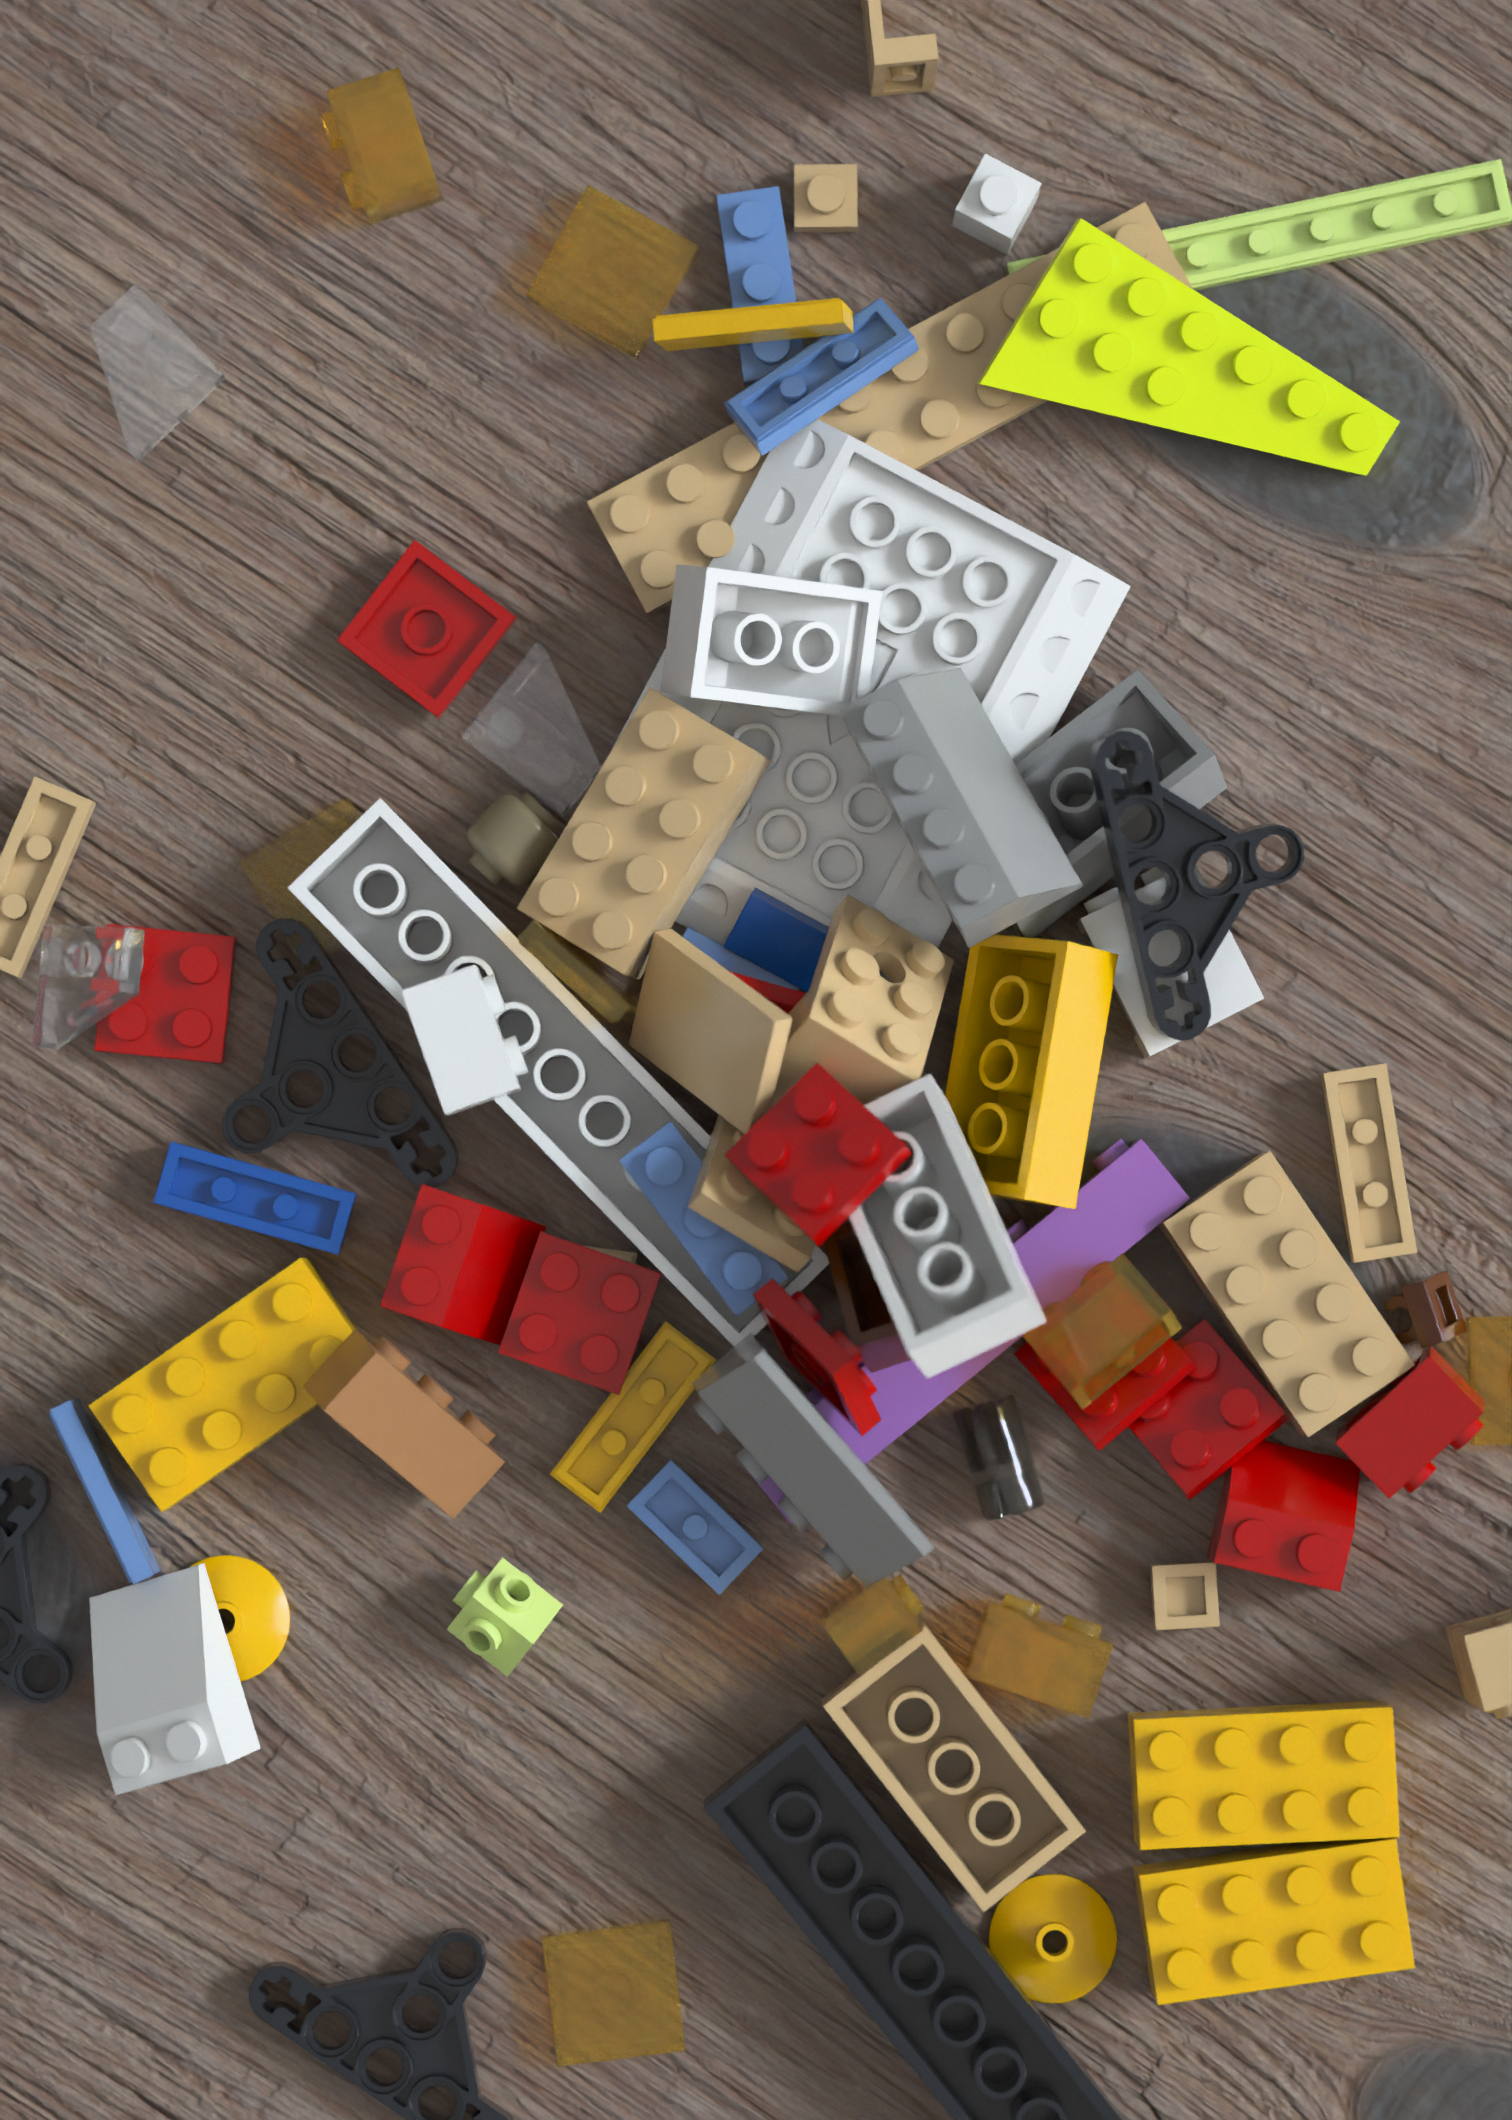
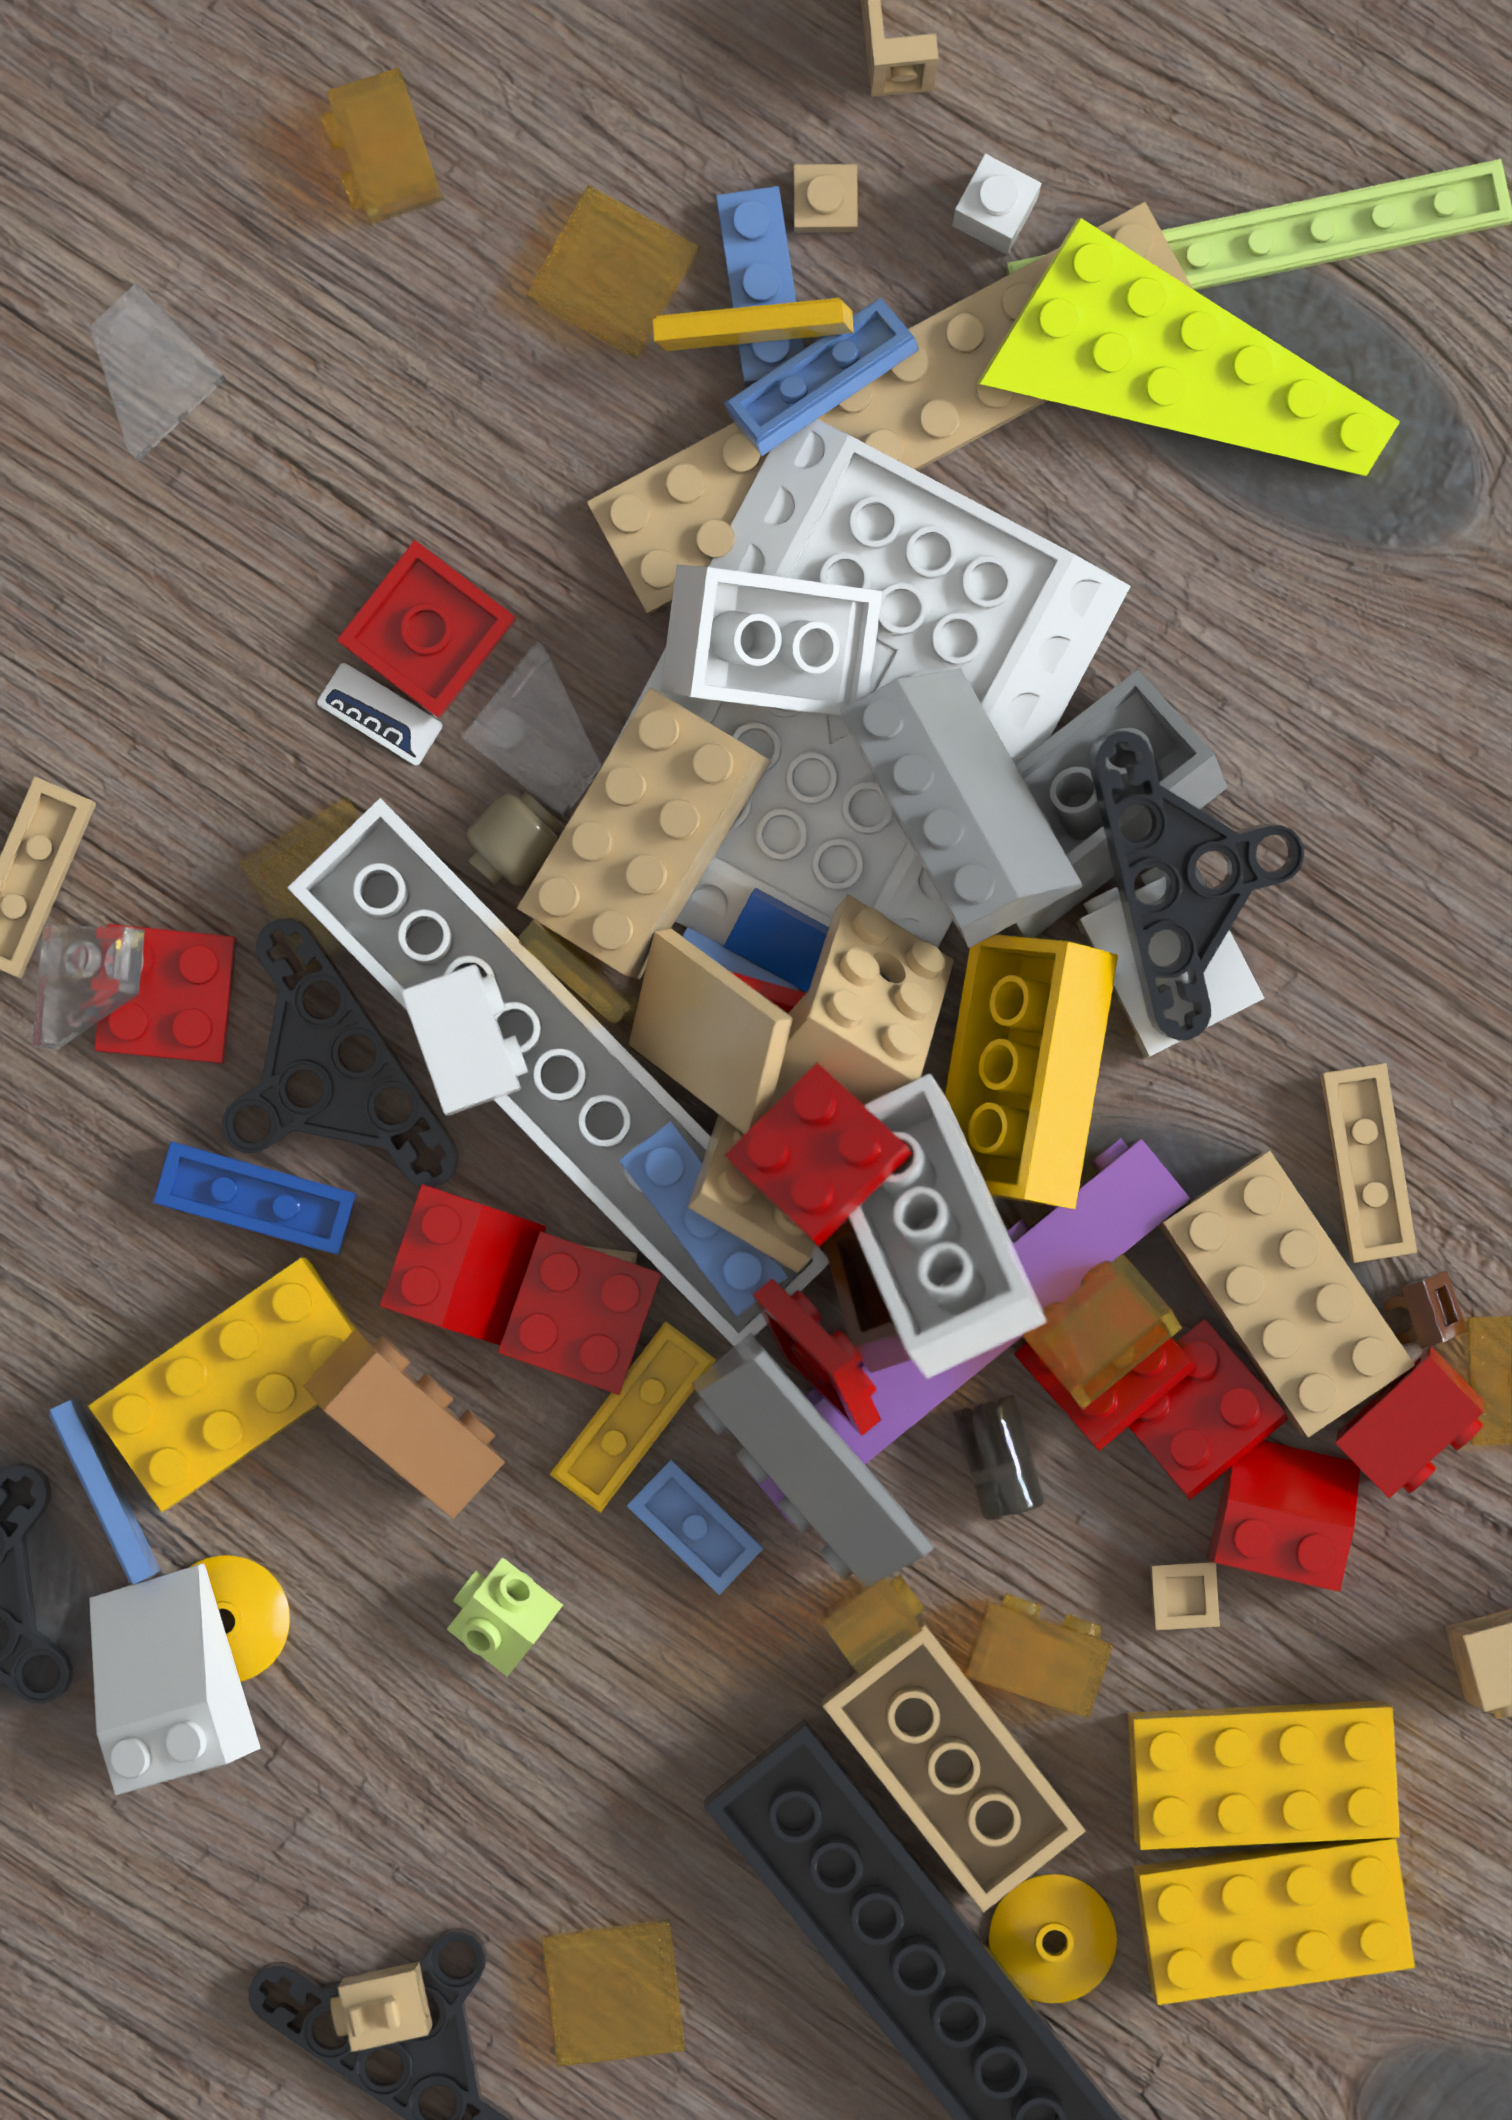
none -> white sticker [317,663,442,765]
none -> tan brick [330,1961,432,2052]

